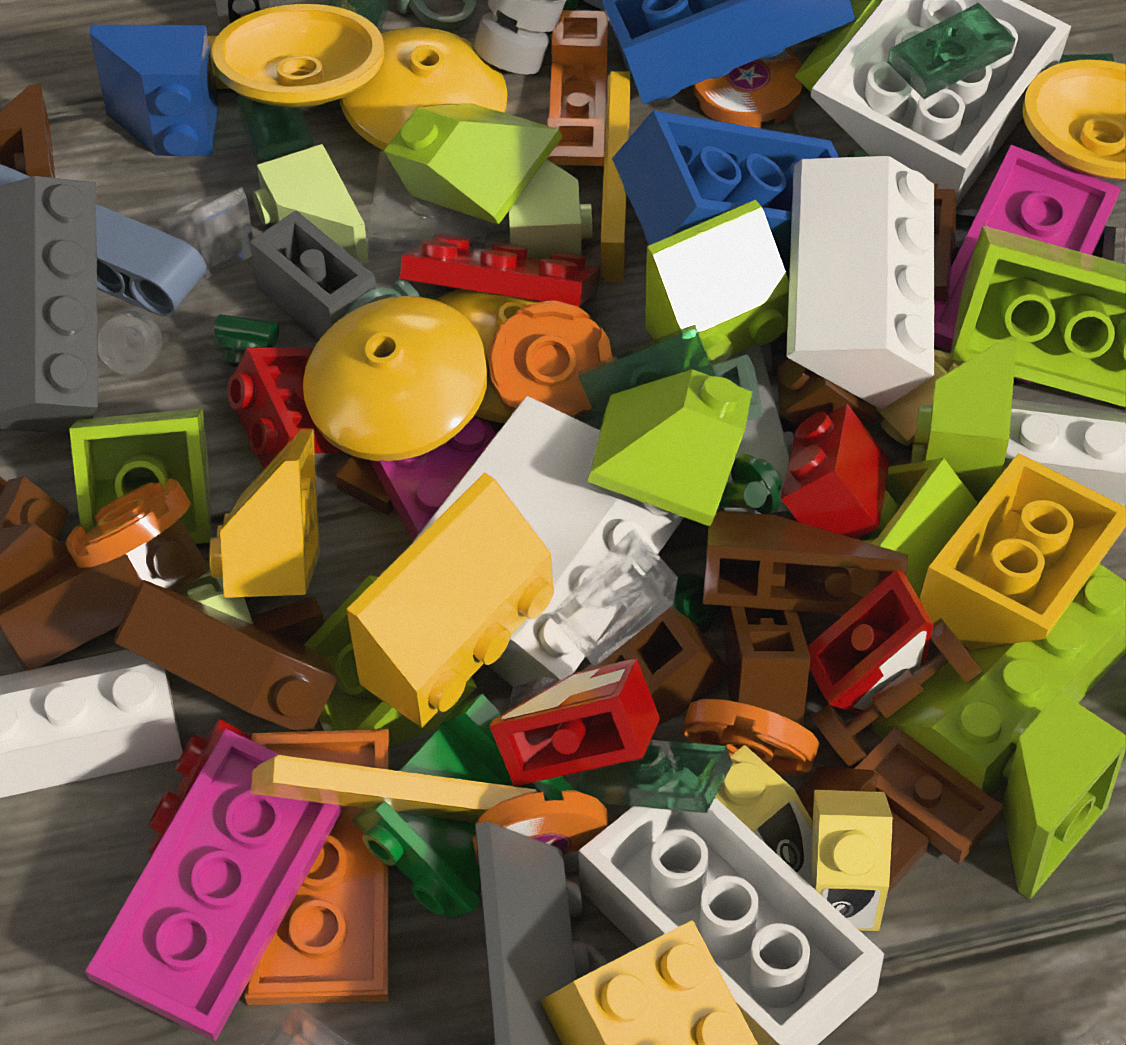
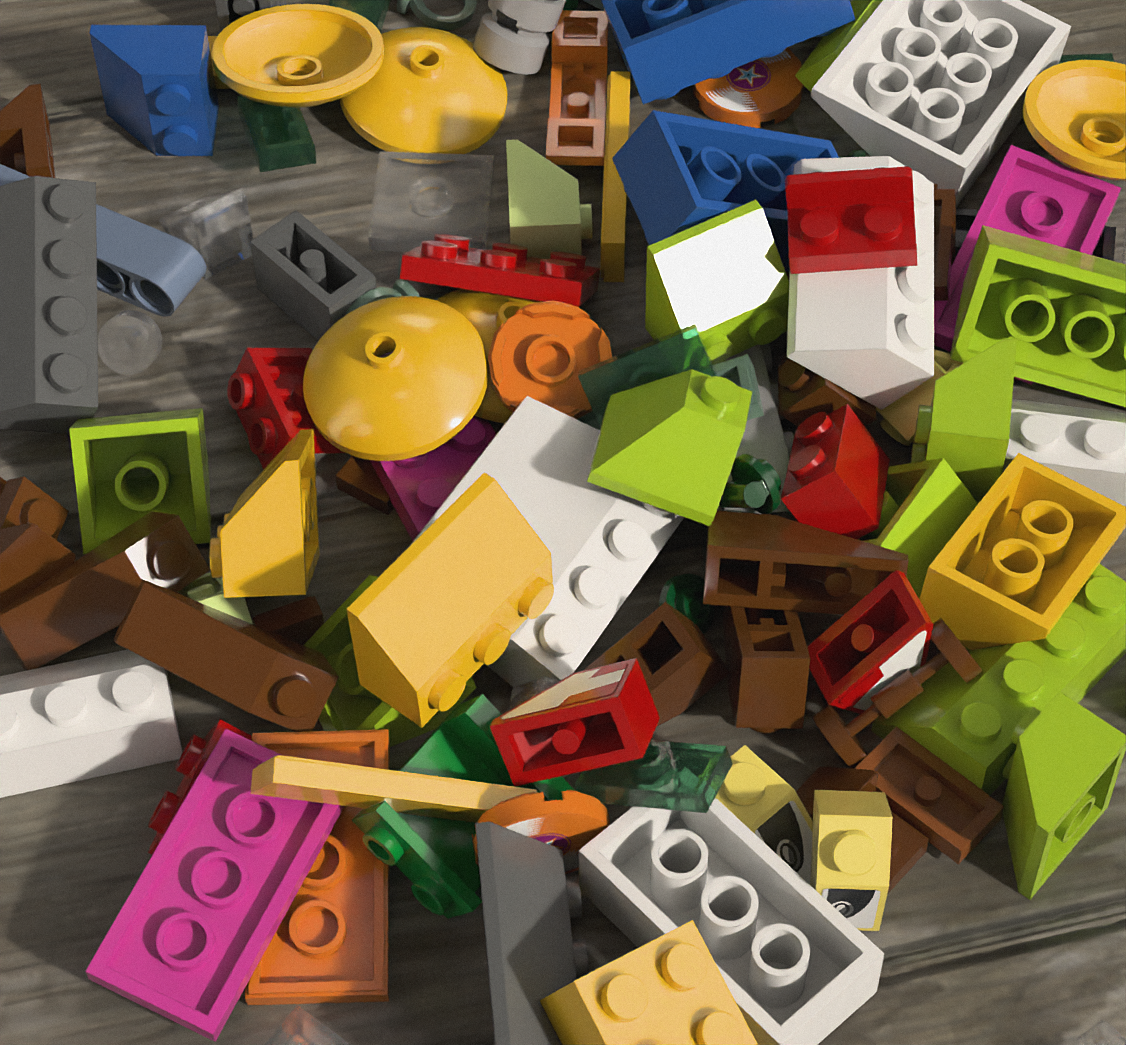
orange tile [65,479,191,568] -> none
dark green plate [212,314,279,367] -> none
yellowish green slope [253,144,369,265] -> none
lime slope [384,103,563,225] -> none
clear slope [550,529,678,666] -> none
orange tile [682,699,819,776] -> none
clear green plate [887,2,1016,99] -> none
none -> red bracket [785,166,918,274]

